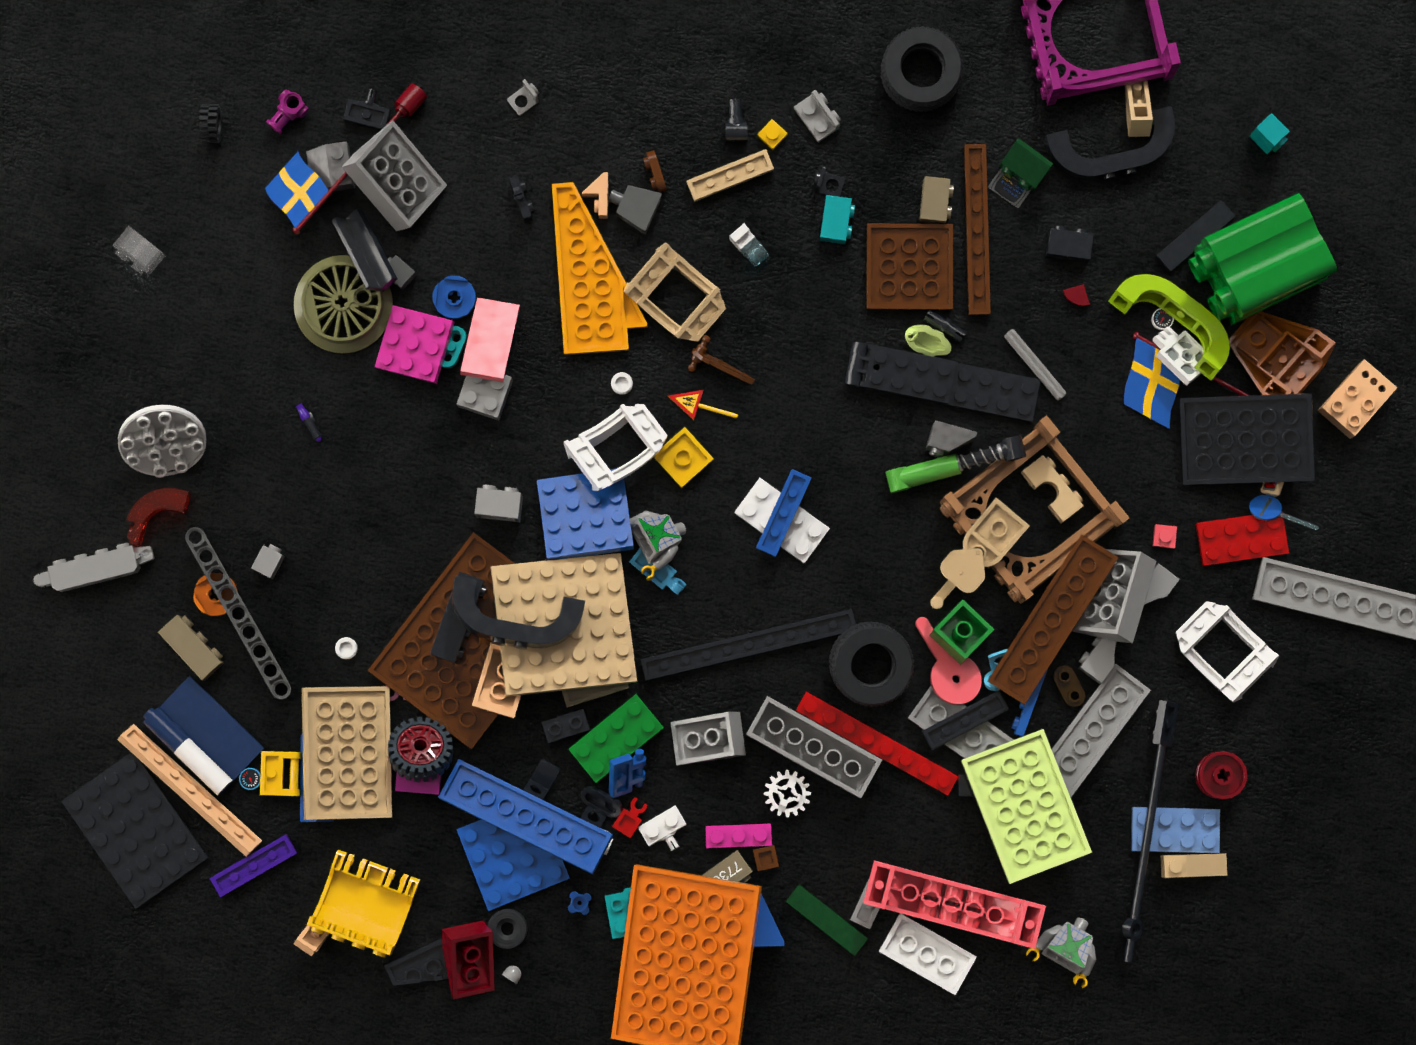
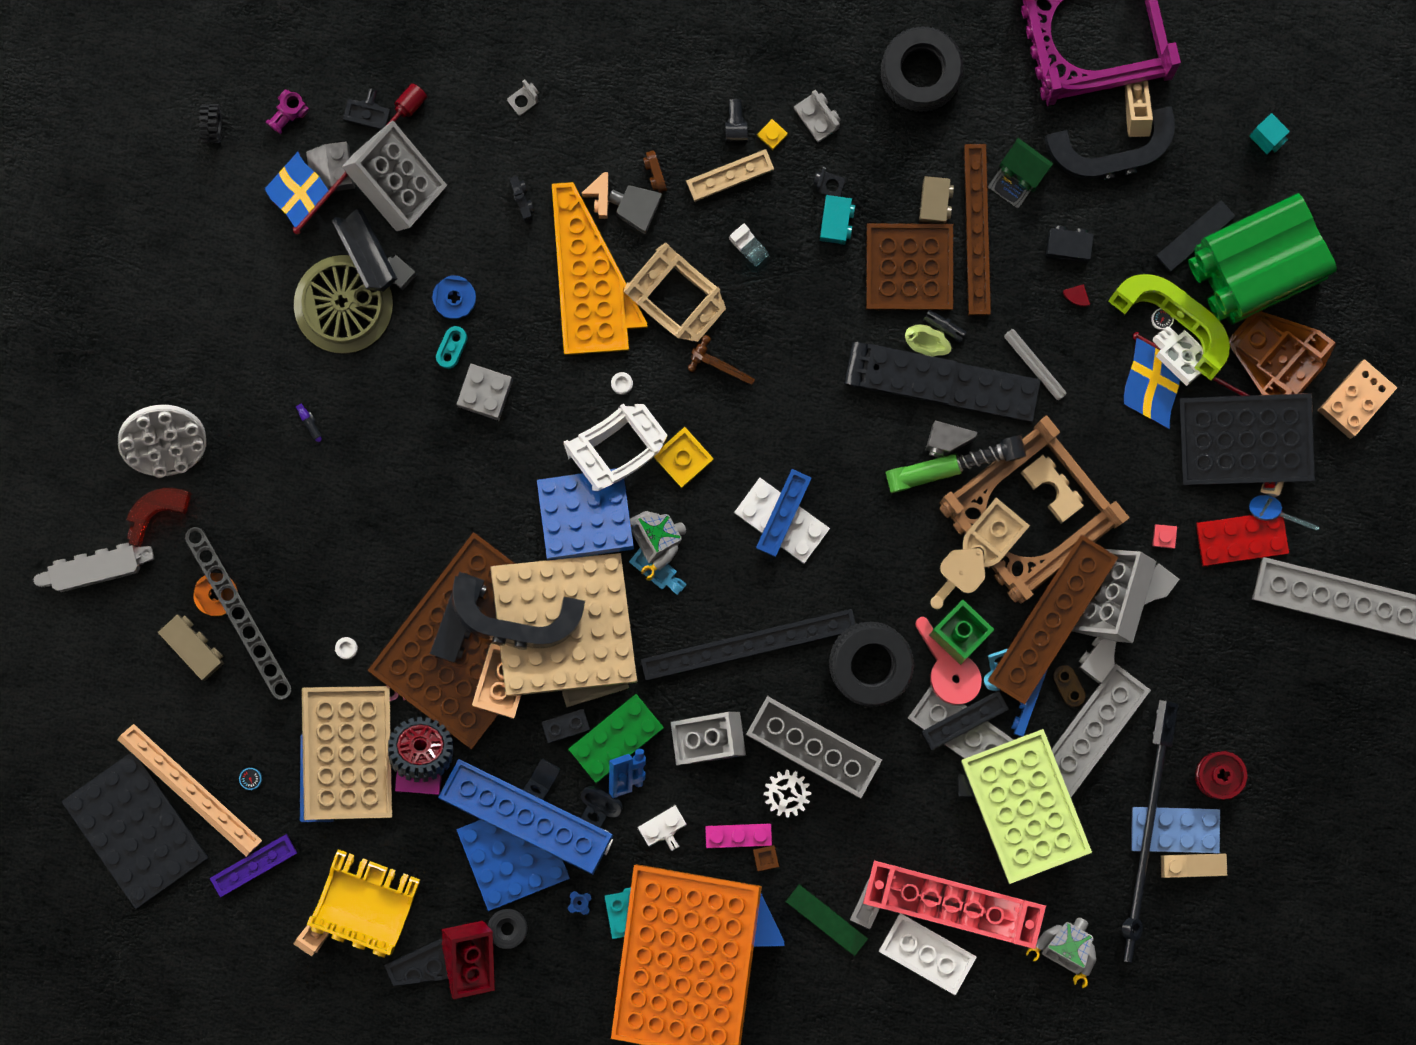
clear brick [112,226,165,275] -> none
dark blue door [143,676,264,796] -> none
light grey brick [251,544,285,579] -> none
yellow plate [260,751,302,796] -> none
dark pink plate [375,305,455,384] -> none
tile [460,298,520,382] -> none
light grey brick [474,485,523,522] -> none
light grey hinge [502,966,521,984] -> none
red plate [612,797,647,838] -> none
piece [668,390,738,420] -> none
dark tan brick [702,850,752,883] -> none
red plate [796,692,958,796] -> none
white wedge [1176,601,1279,702] -> none

